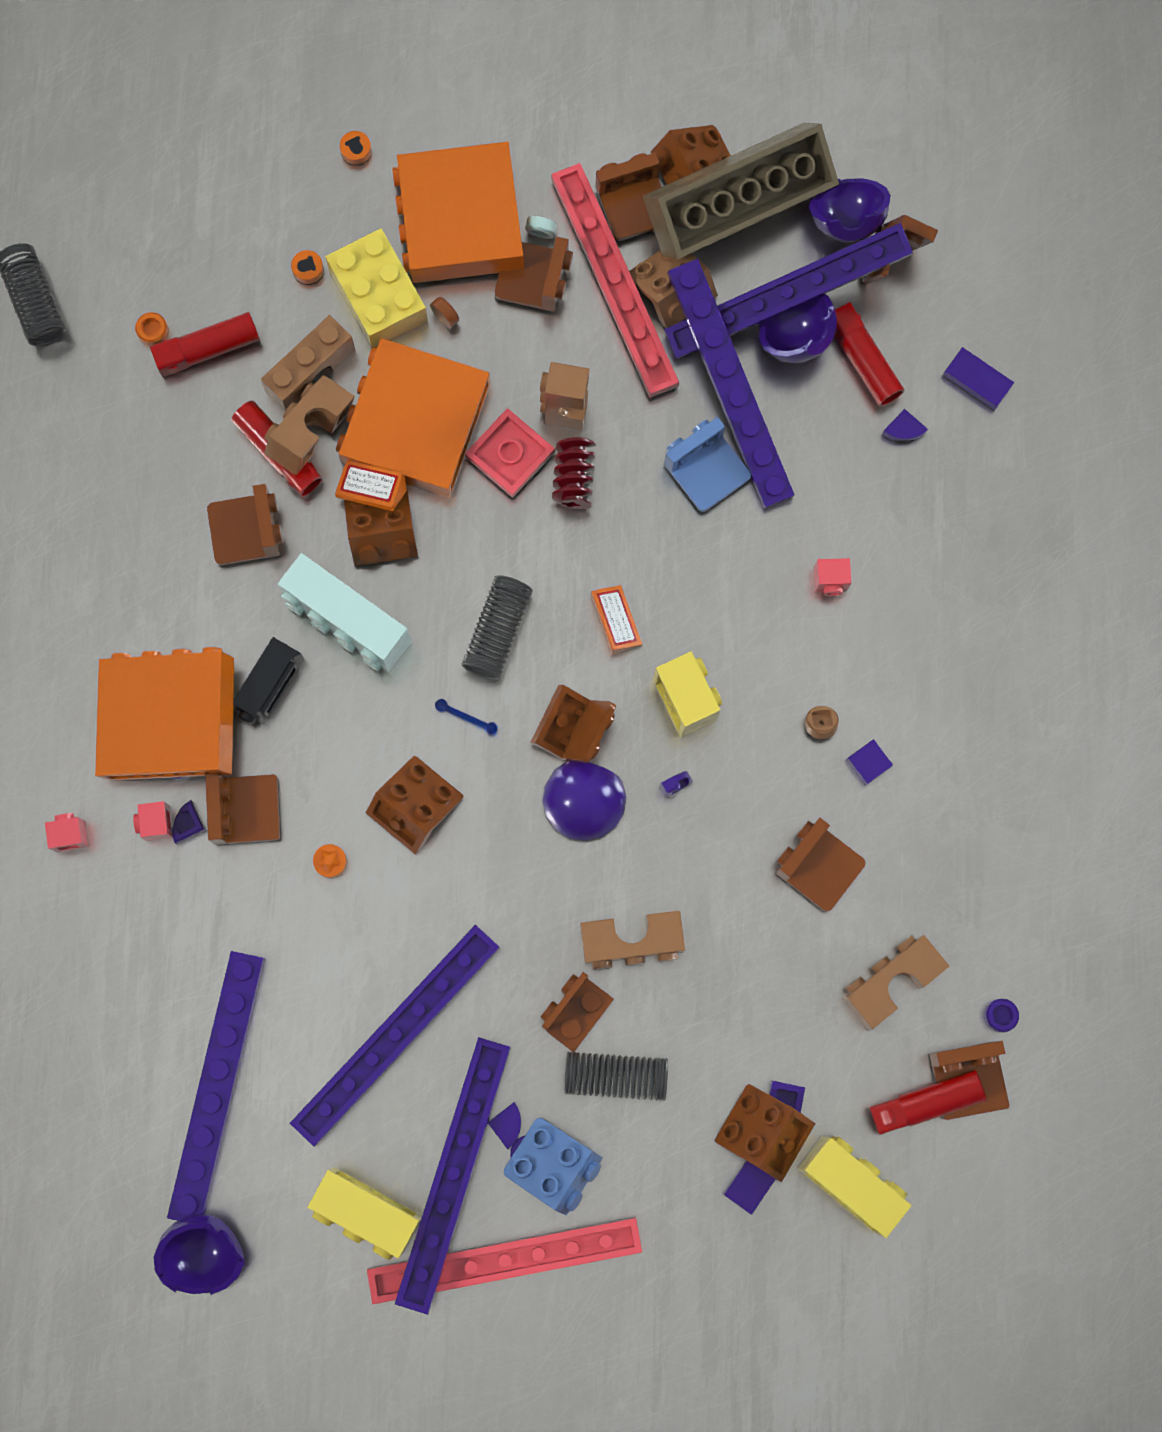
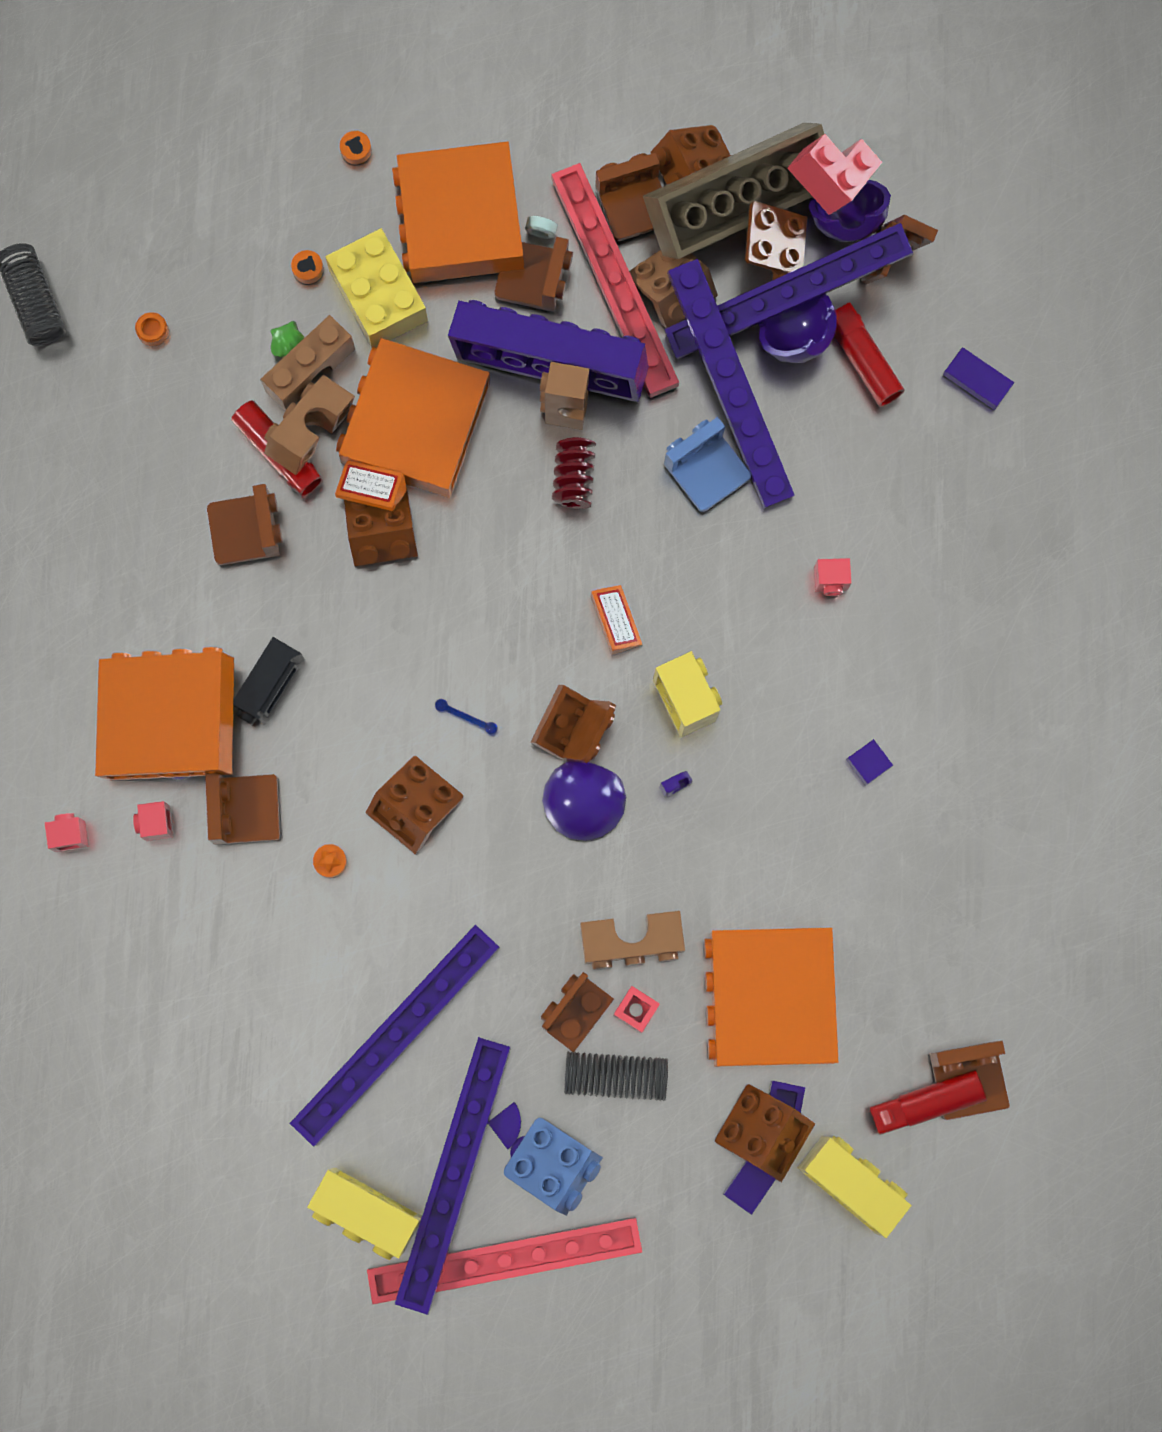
red piece [150,312,260,377] -> none
dark purple cylinder [153,1214,244,1295] -> none
dark purple plate [167,951,265,1221] -> none
dark purple tile [172,800,207,845] -> none
light aqua brick [278,553,412,673] -> none
dark orange tile [430,297,459,329] -> none
dark grey piece [461,575,533,680] -> none
coral plate [465,408,555,498] -> none
dark orange bracket [775,817,866,912] -> none
medium nougat tile [805,706,839,739] -> none
medium nougat arch [843,935,950,1030] -> none
dark purple tile [882,408,928,441] -> none
dark purple tile [984,999,1019,1033] -> none
none -> bright green animal [270,321,304,357]
none -> dark purple brick [448,300,649,402]
none -> coral plate [613,986,660,1033]
none -> orange brick [704,928,839,1067]
none -> bracket [745,201,807,280]
none -> coral brick [787,134,882,215]

